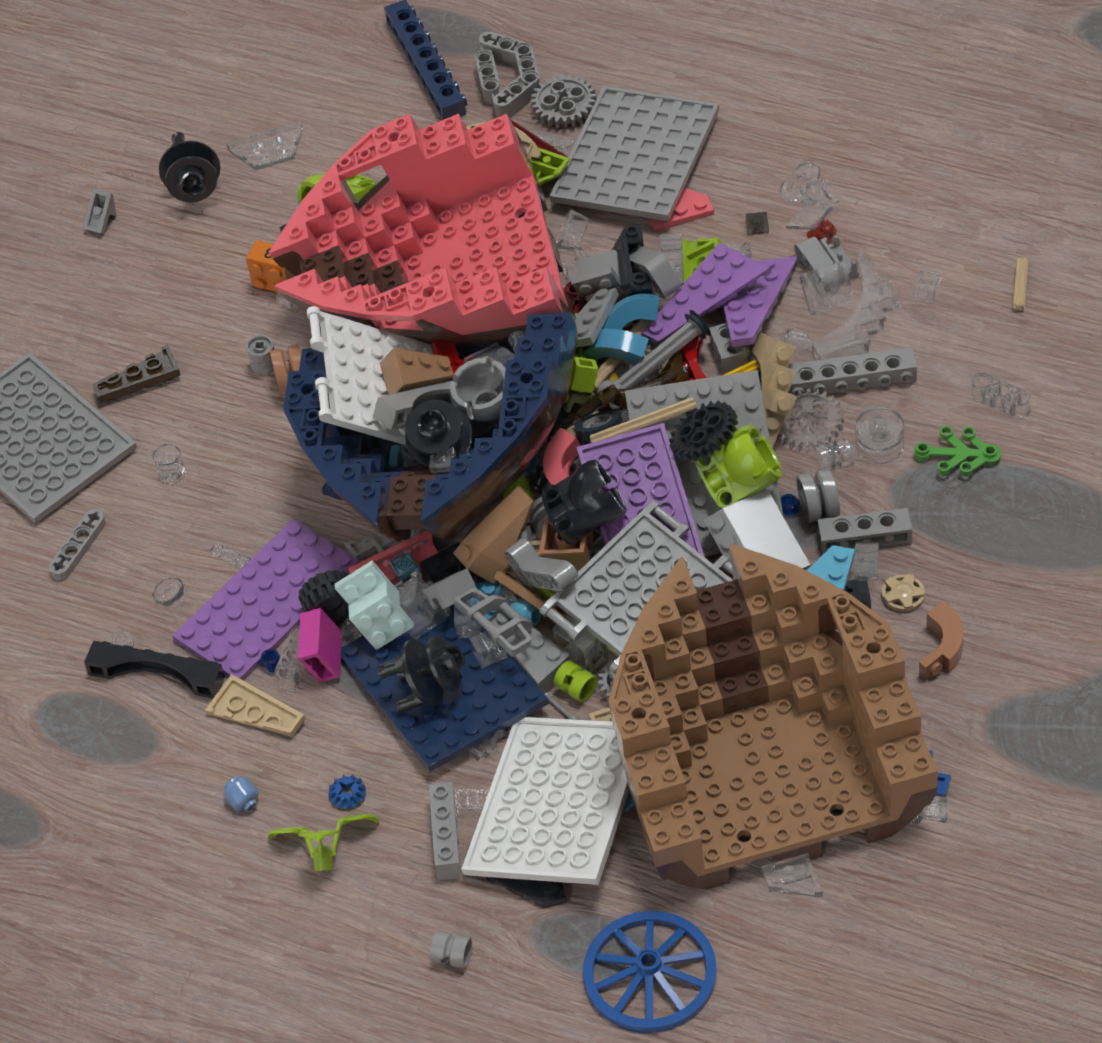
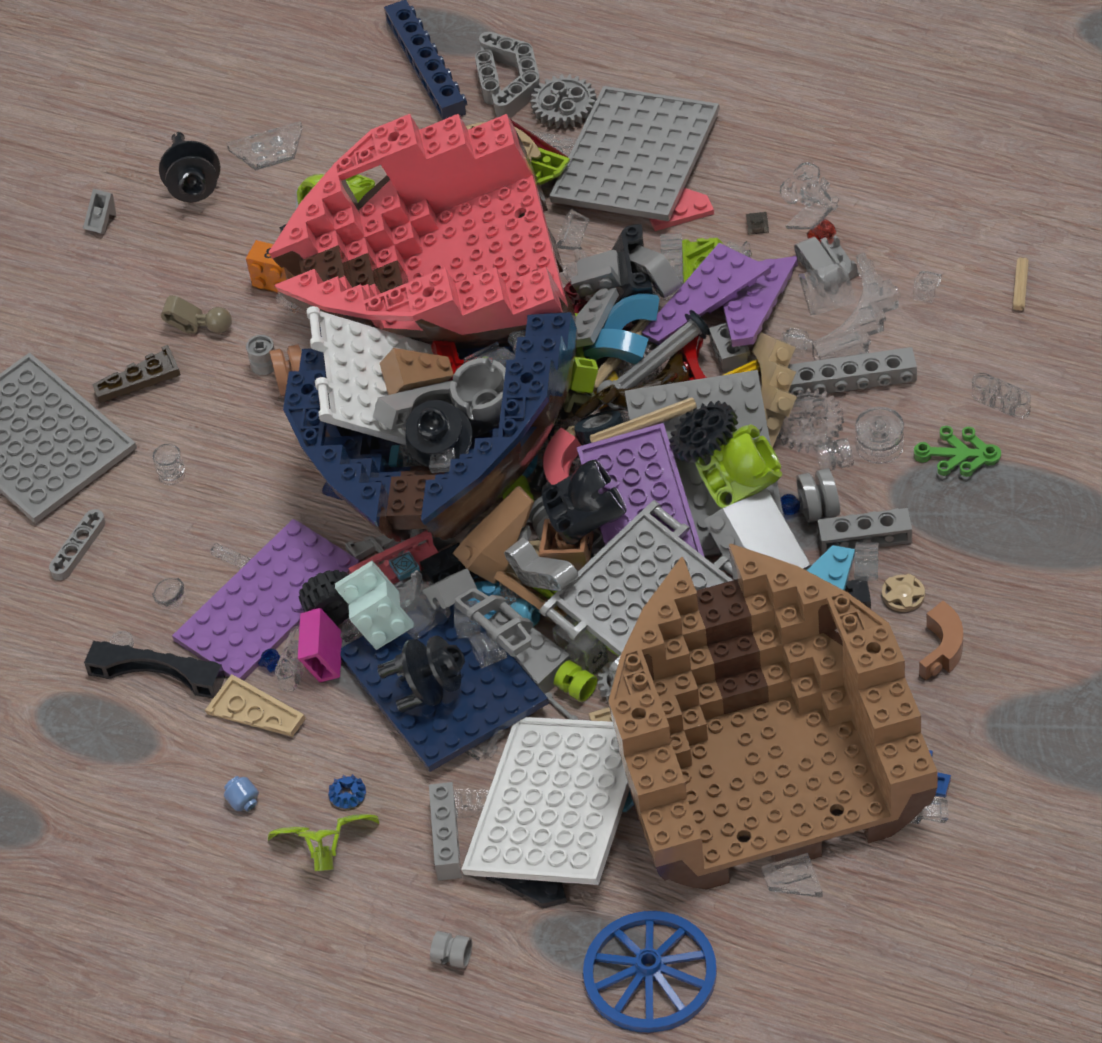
none -> dark tan beam [161,295,232,334]

